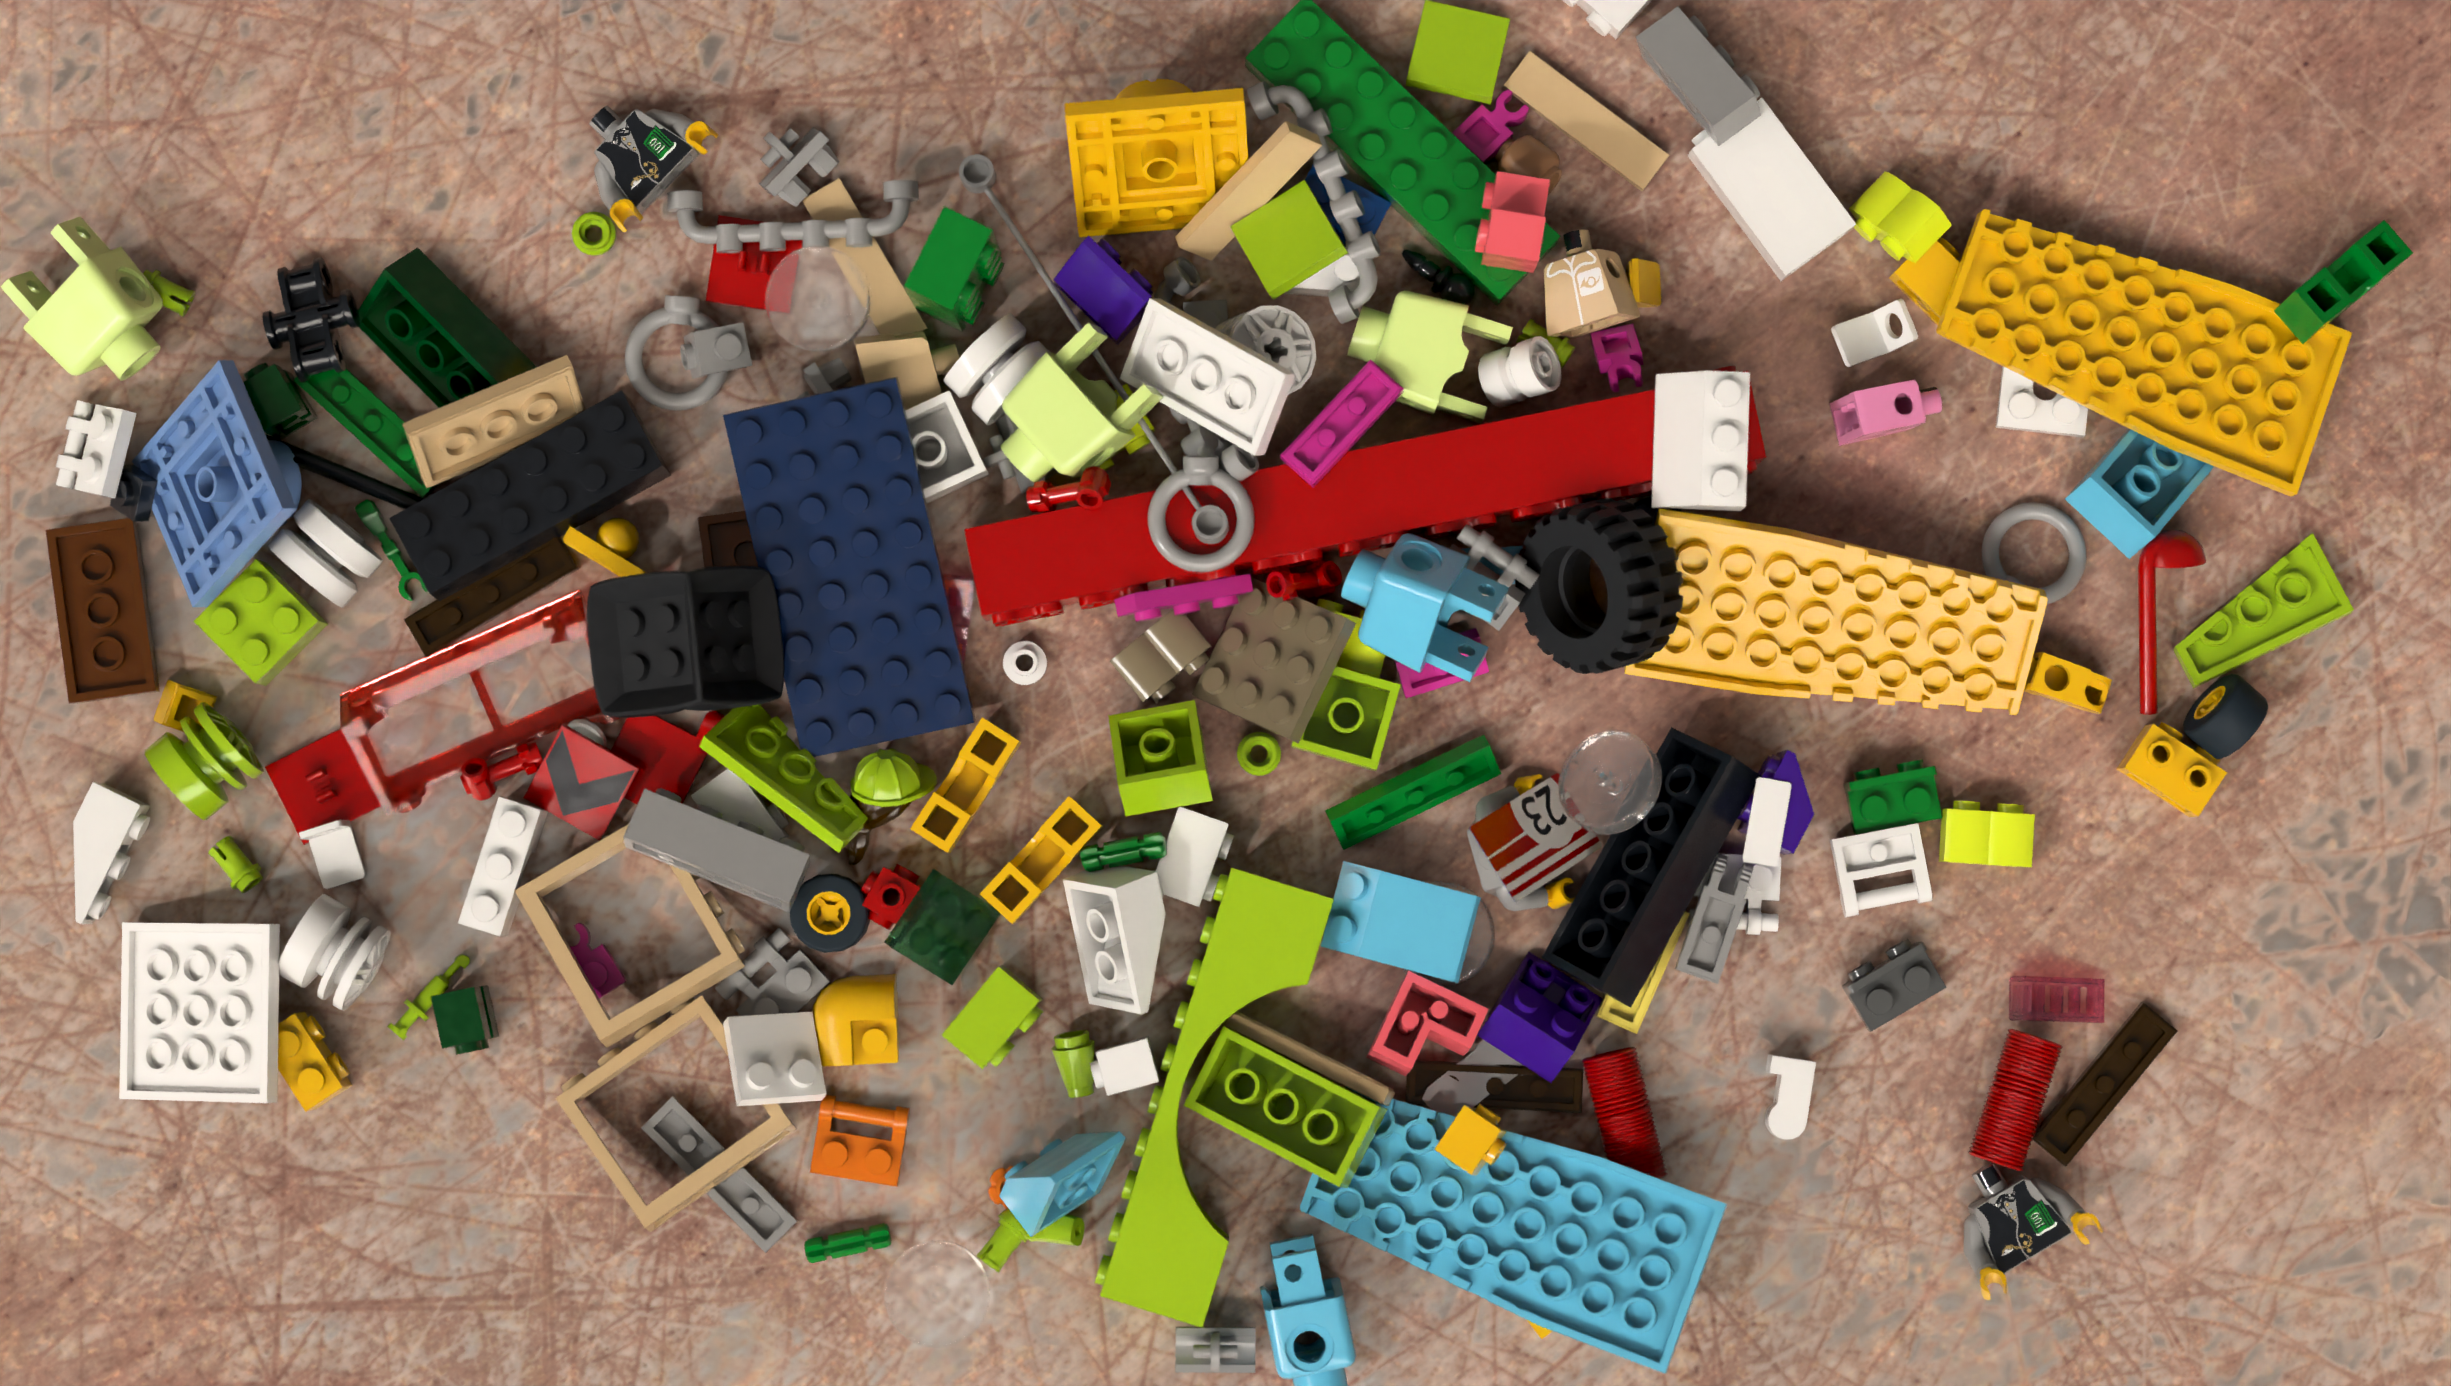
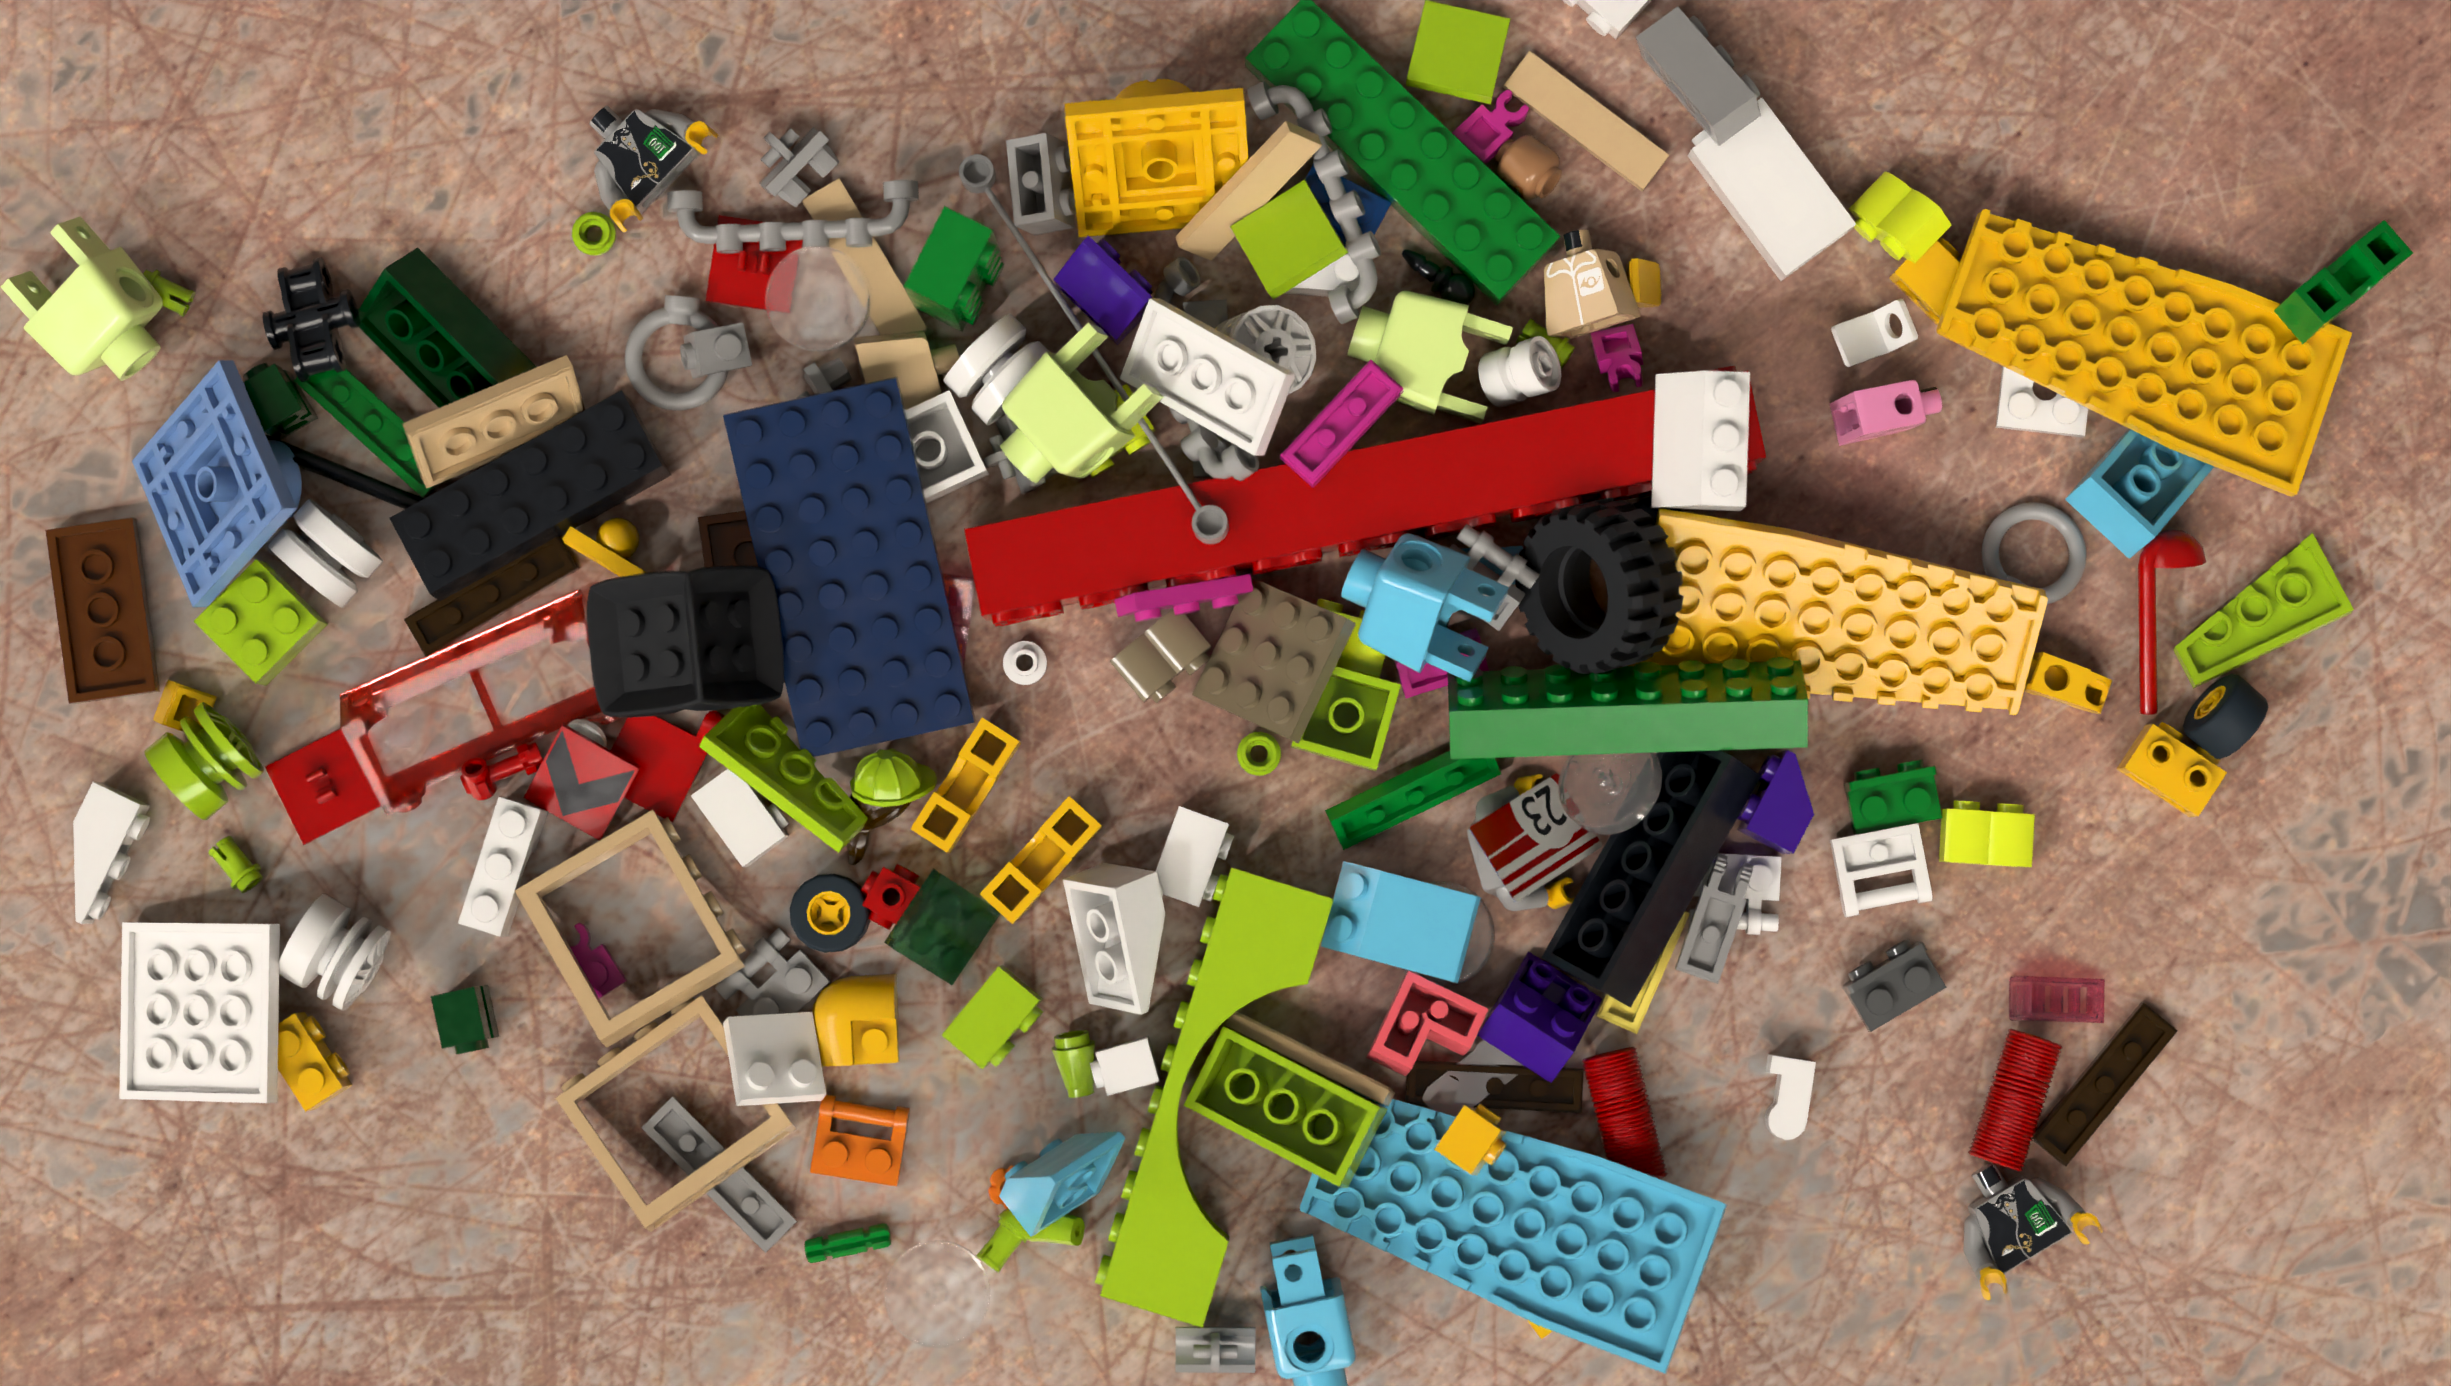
white plate [56,400,137,499] -> none
black plate [110,465,157,522] -> none
white bracket [299,820,366,889] -> none
green piece [355,500,428,601] -> none
lime piece [387,954,470,1041] -> none
light grey brick [624,788,810,913] -> none
red bar [1026,466,1111,513] -> none
green axle [1080,832,1167,872] -> none
lime brick [1108,700,1213,816] -> none
light grey piece [1148,456,1255,572] -> none
red bar [1266,561,1342,601] -> none
coral brick [1475,171,1550,273] -> none
white sticker [1743,777,1792,867] -> none
none -> light grey brick [1006,133,1076,235]
none -> green brick [1447,657,1808,759]

